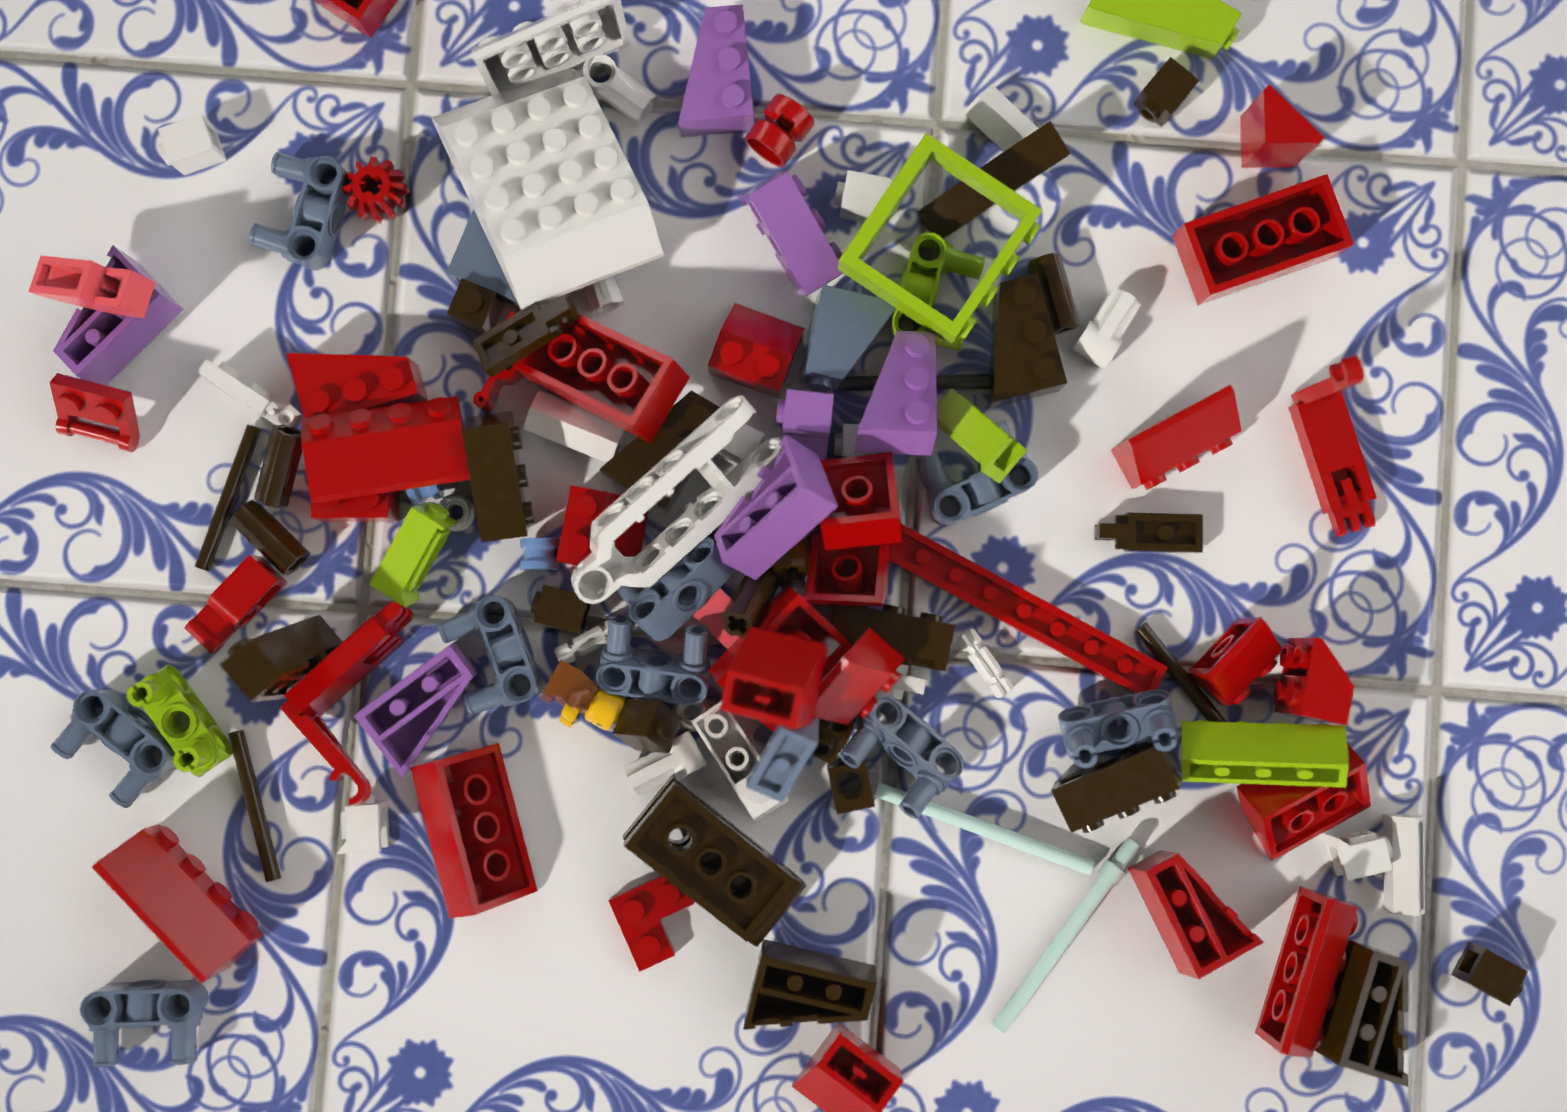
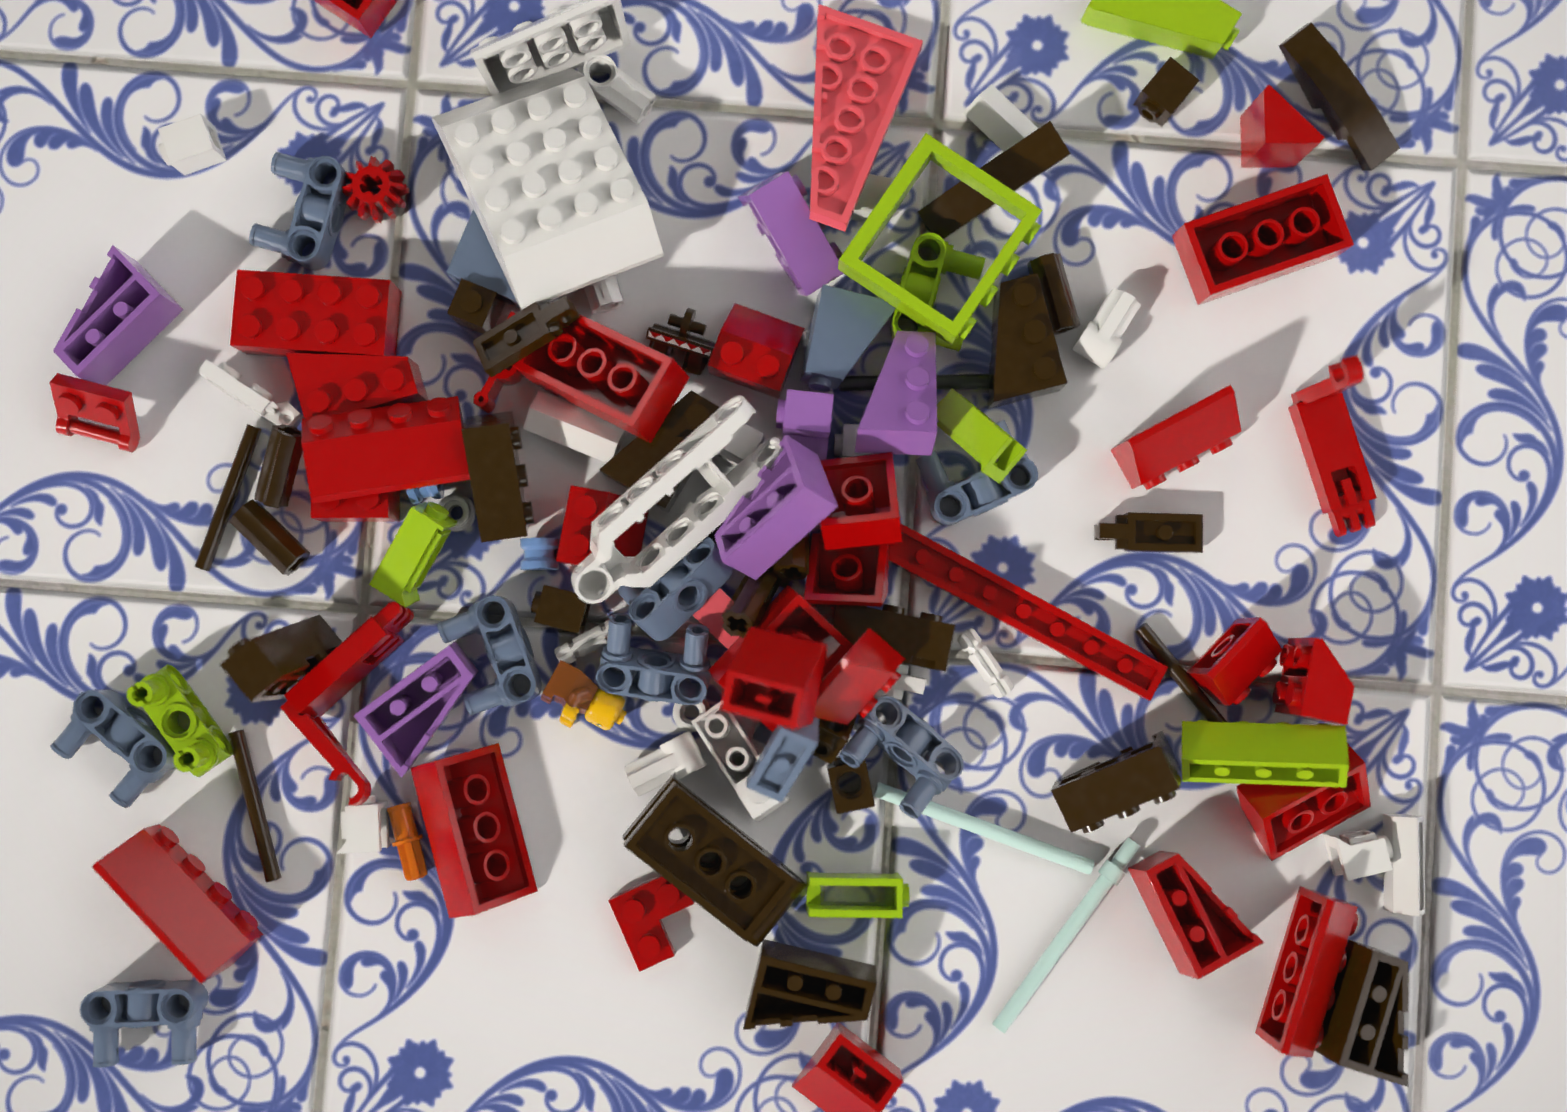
coral slope [28,256,156,319] -> none
red piece [184,554,288,654] -> none
dark brown brick [612,699,683,753] -> none
medium lavender wedge [678,4,754,138] -> none
red wheel [745,93,814,168] -> none
sand blue piece [1058,689,1177,768] -> none
dark brown brick [1451,941,1528,1006] -> none
none -> red brick [230,269,401,357]
none -> orange axle [386,801,428,881]
none -> dark brown hips [645,308,716,376]
none -> lime window [806,871,910,918]
none -> coral wing [809,4,923,232]
none -> dark brown slope [1279,22,1400,171]

